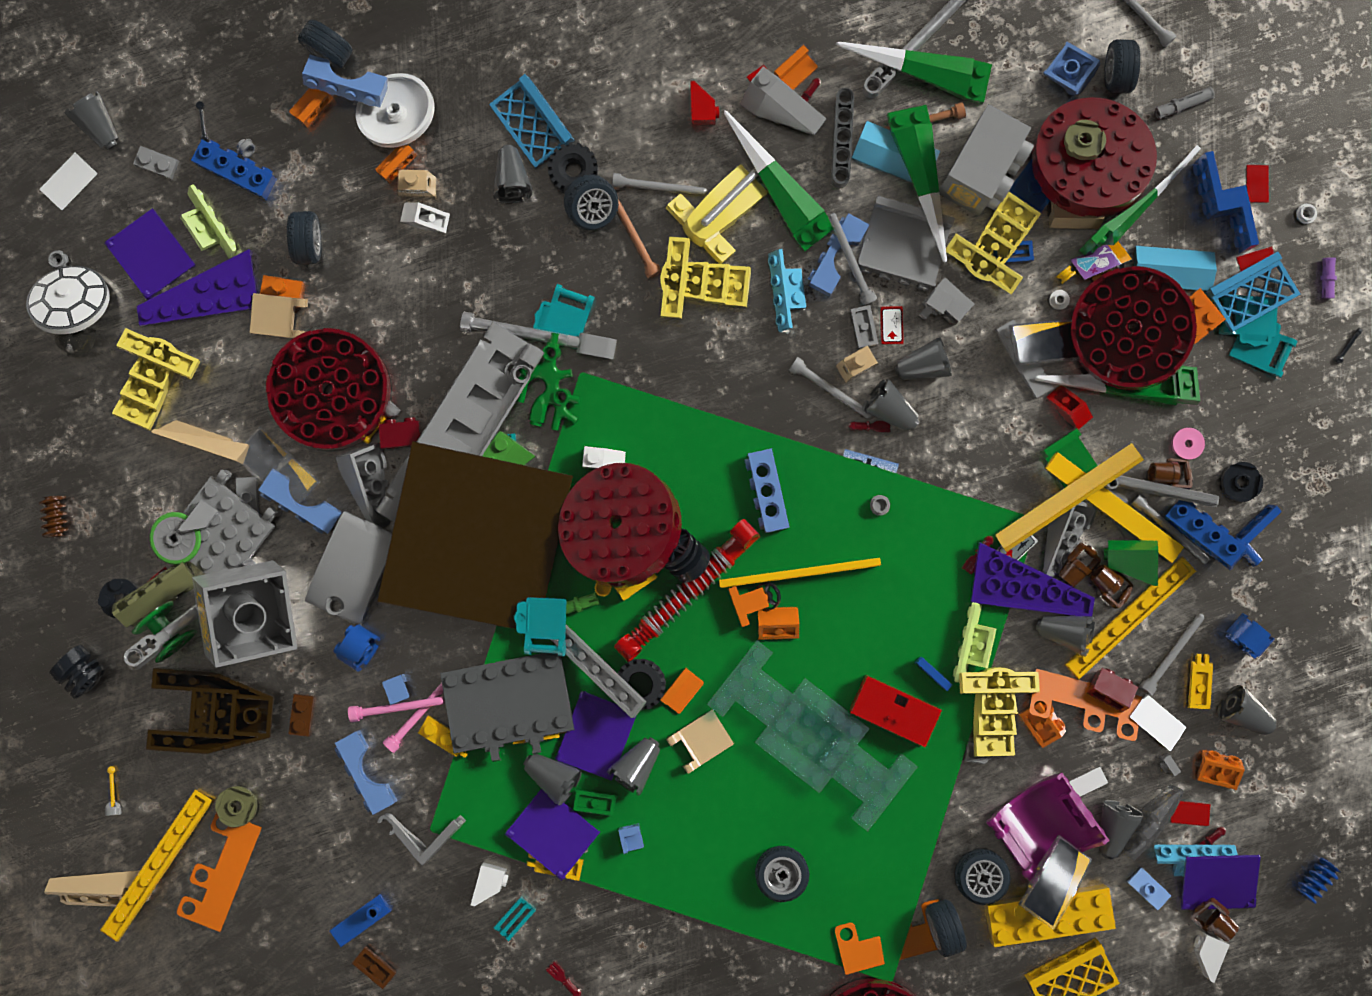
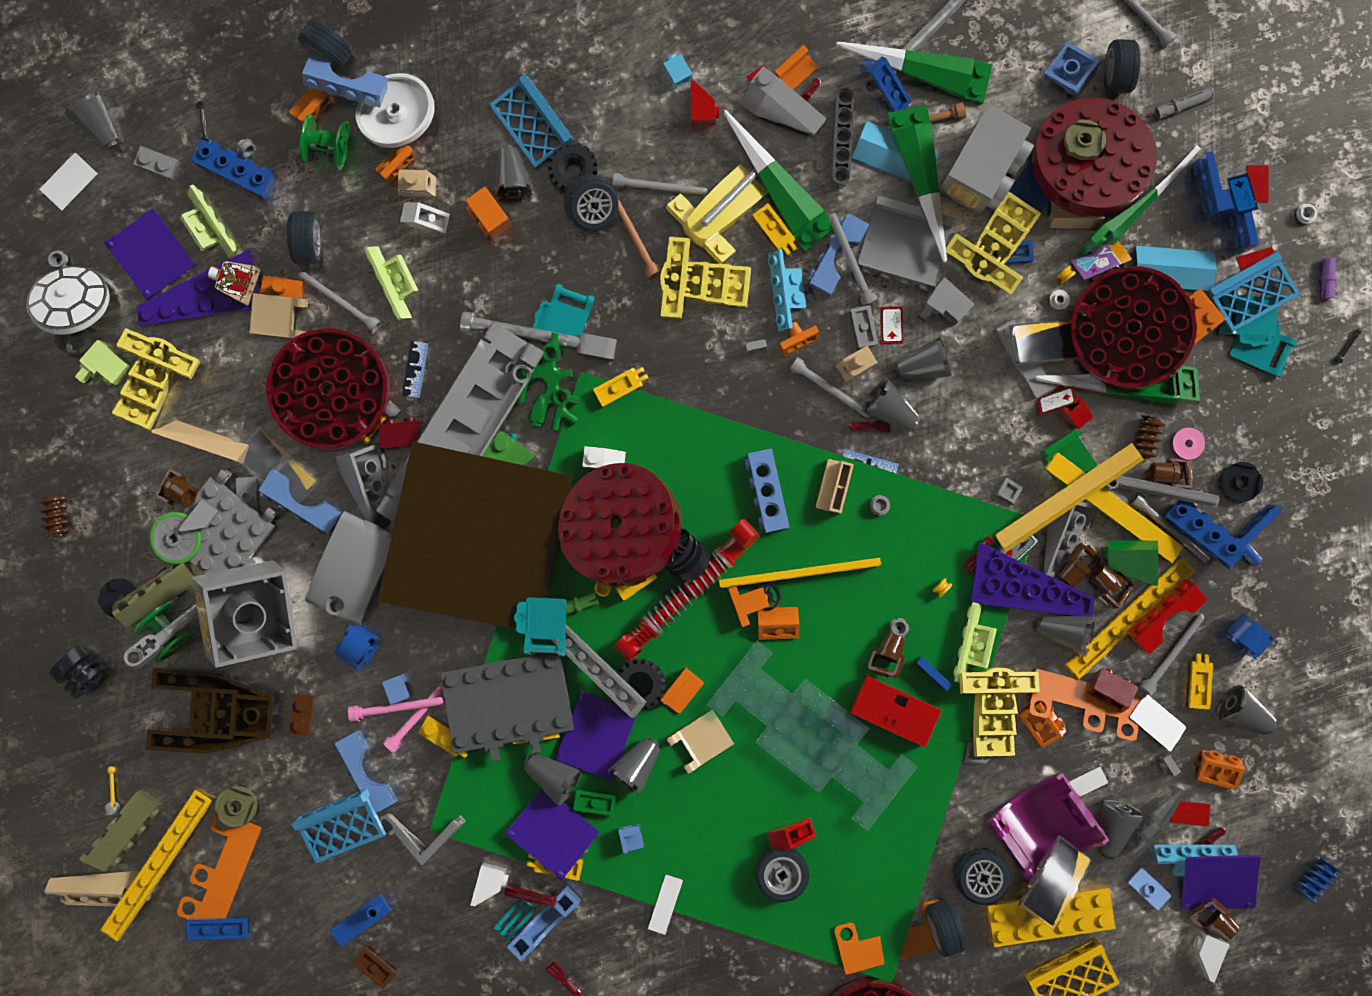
none -> yellowish green hinge [75,340,132,386]
none -> olive wedge [79,790,162,872]
none -> reddish brown piece [156,469,198,506]
none -> blue tile [186,917,248,941]
none -> torso [208,261,261,306]
none -> dark azure fence [291,788,386,863]
none -> green piece [299,114,350,171]
none -> light grey piece [299,272,381,334]
none -> yellowish green bracket [365,246,418,320]
none -> sticker [402,341,429,398]
none -> orange piece [466,186,512,240]
none -> dark red axle [504,885,557,908]
none -> medium blue arch [507,885,581,961]
none -> yellow hinge [593,367,648,407]
none -> white sticker [648,875,683,935]
none -> medium azure brick [663,54,692,89]
none -> light grey tile [745,339,767,353]
none -> yellow hinge [752,203,797,256]
none -> red slope [767,818,816,851]
none -> orange tile [780,322,820,356]
none -> tan piece [815,459,854,514]
none -> blue piece [861,56,912,112]
none -> reddish brown piece [868,632,905,678]
none -> light grey plate [889,618,909,637]
none -> yellow bush [932,578,952,598]
none -> light grey tile [996,478,1023,505]
none -> white sticker [1037,386,1077,415]
none -> red arch [1126,578,1208,655]
none -> reddish brown piece [1133,415,1166,460]
none -> clear blue sticker [1227,173,1259,215]

